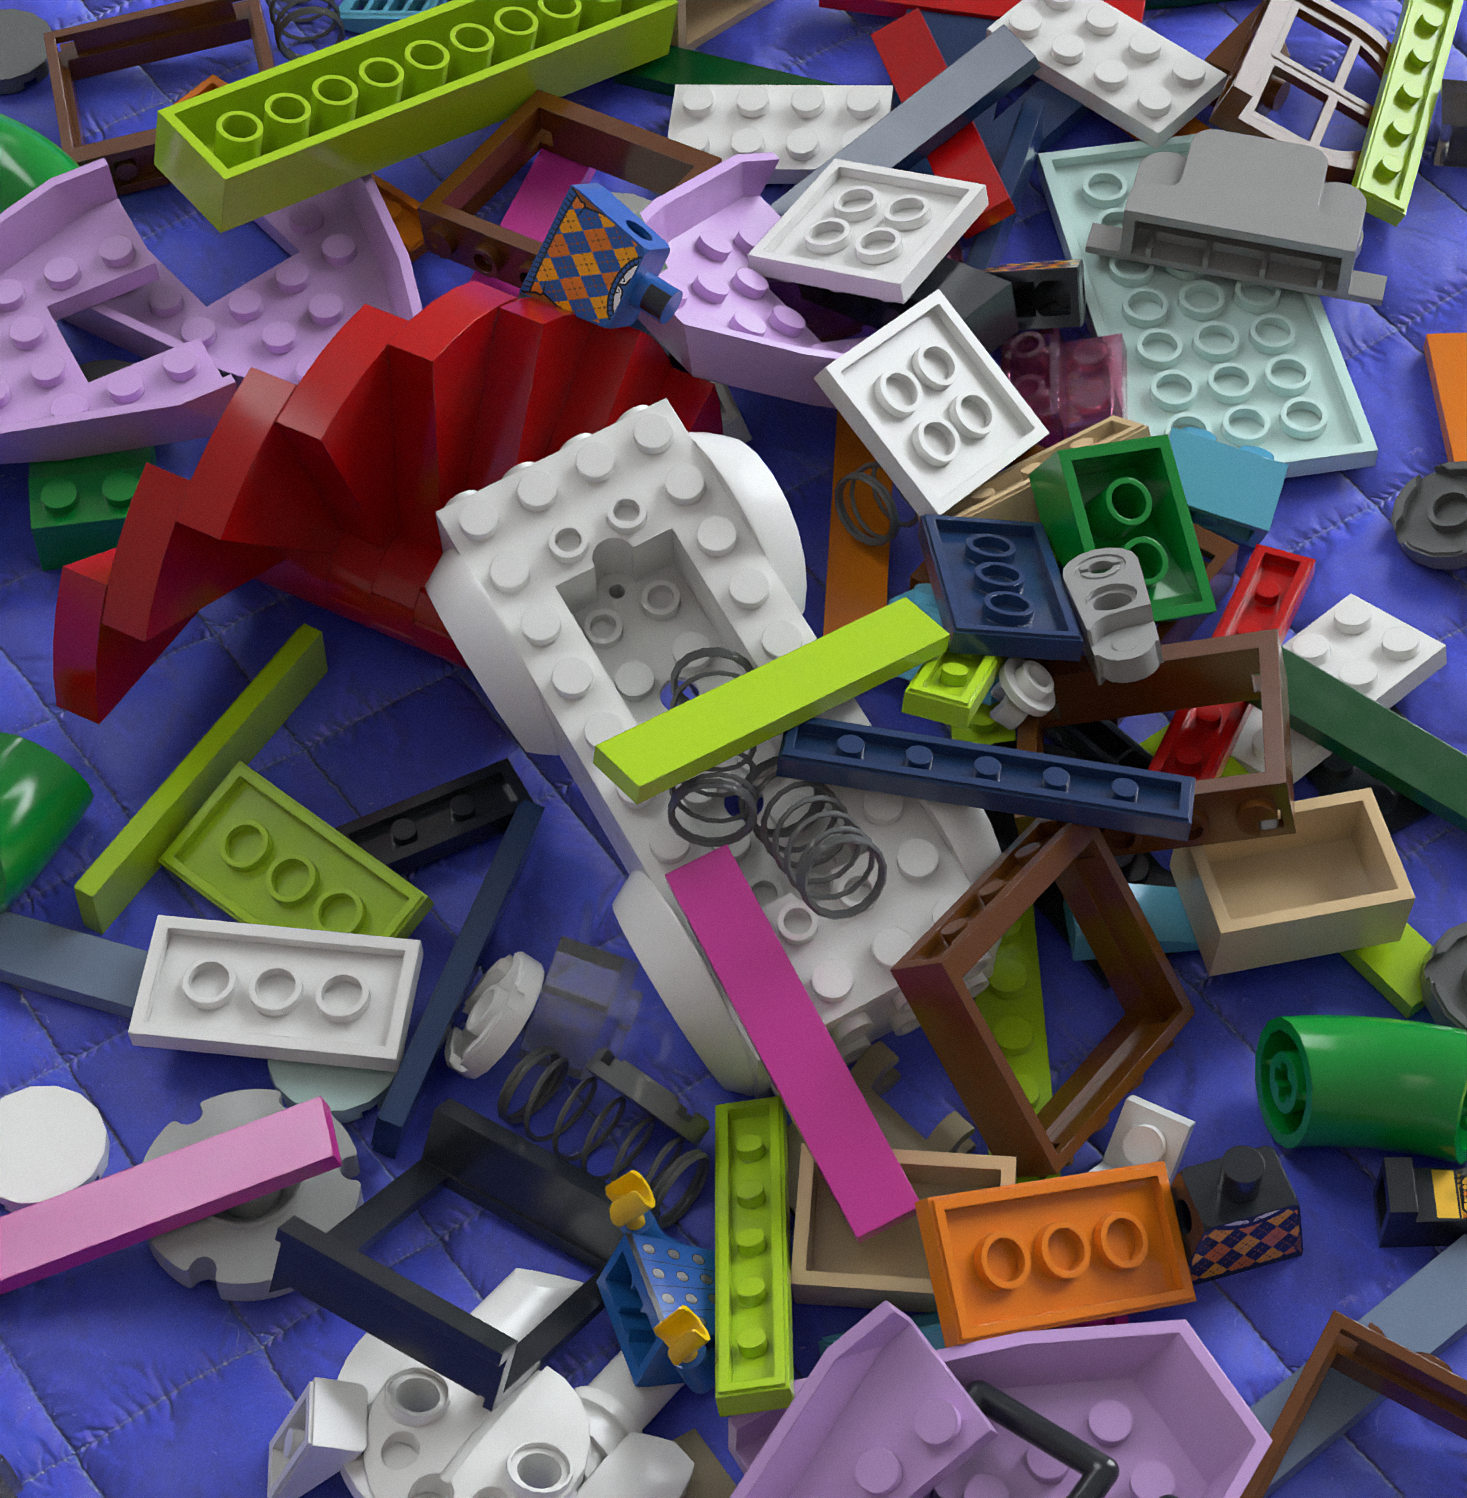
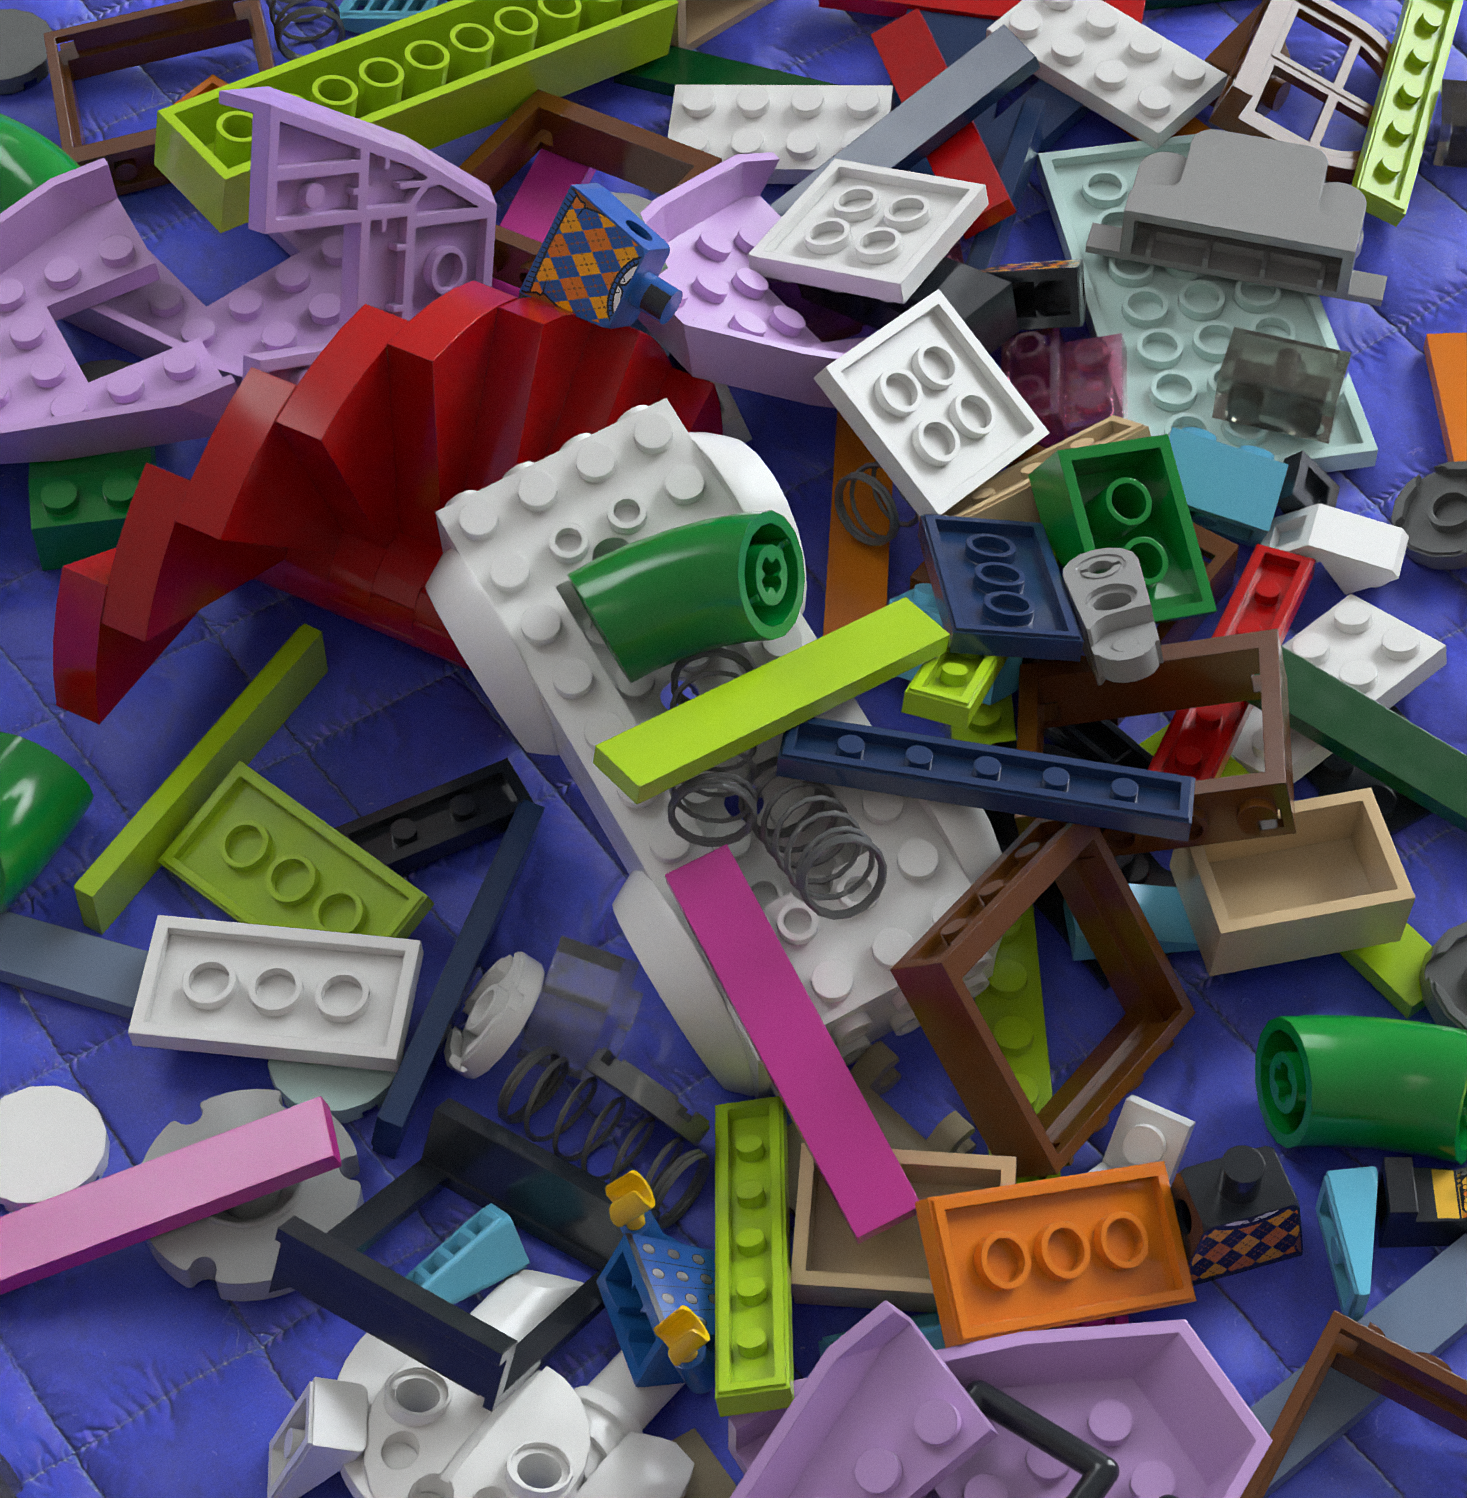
white plate [990,657,1056,730] -> none
none -> lavender piece [219,86,497,385]
none -> medium azure slope [405,1203,530,1305]
none -> green brick [567,510,805,683]
none -> clear smoke brick [1212,327,1351,444]
none -> white slope [1261,503,1409,595]
none -> black plate [1277,451,1340,514]
none -> medium azure slope [1315,1166,1378,1321]

